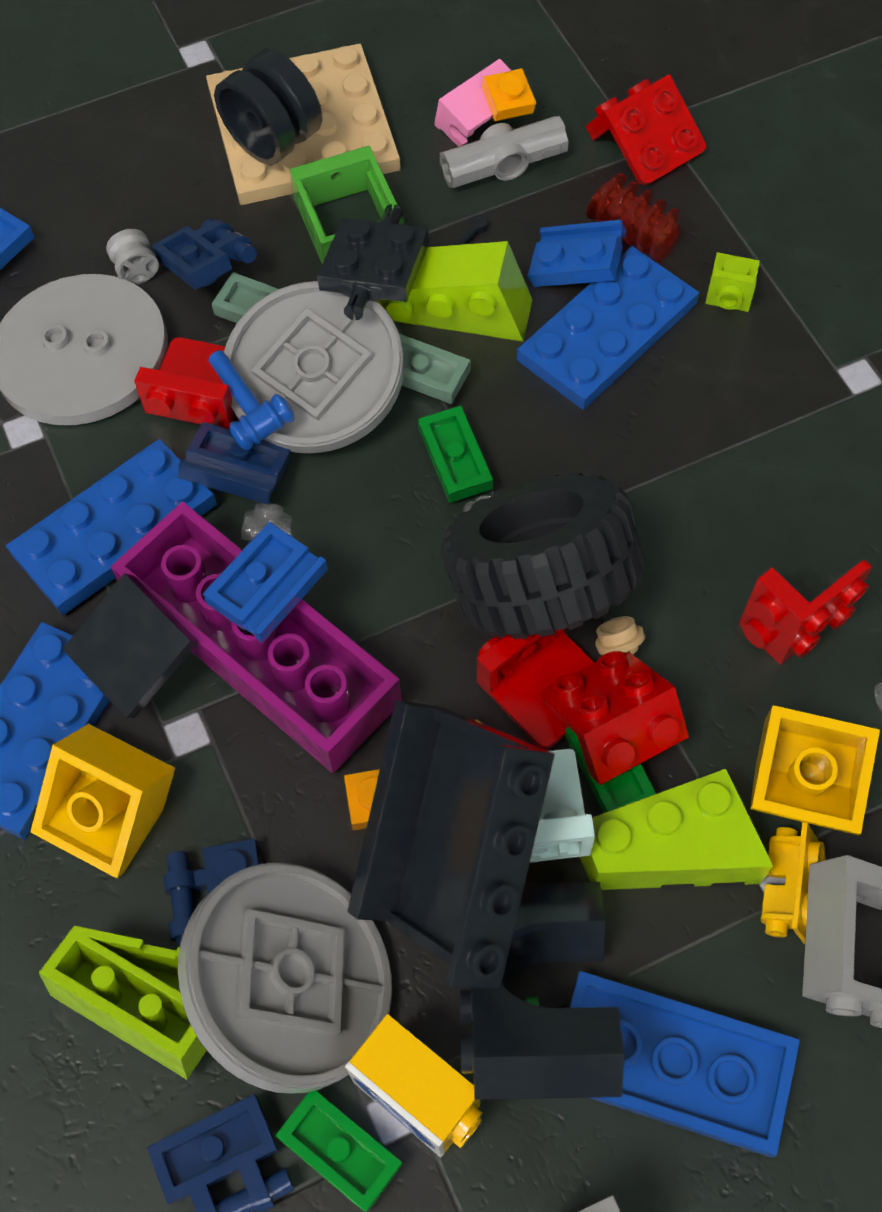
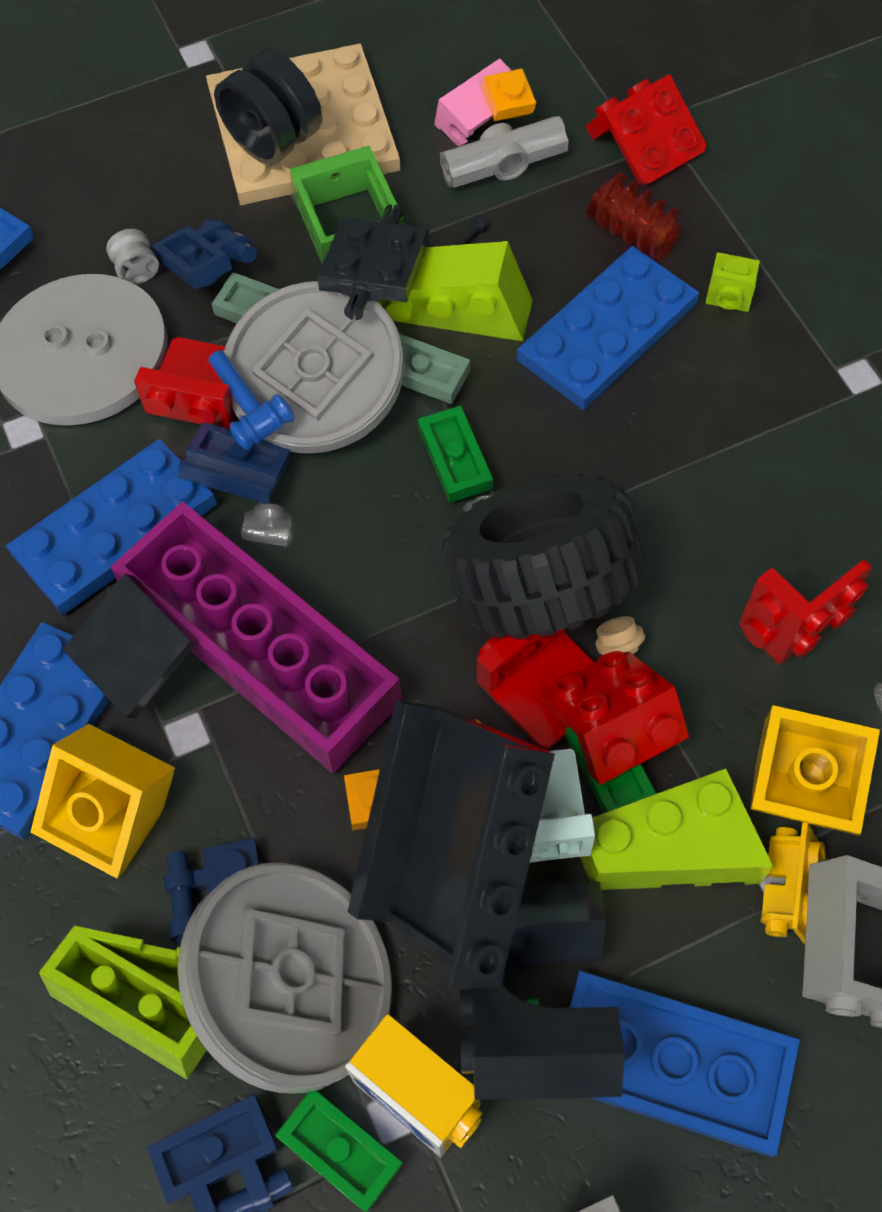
blue plate [203,521,328,643] -> none
blue plate [527,220,626,287] -> none

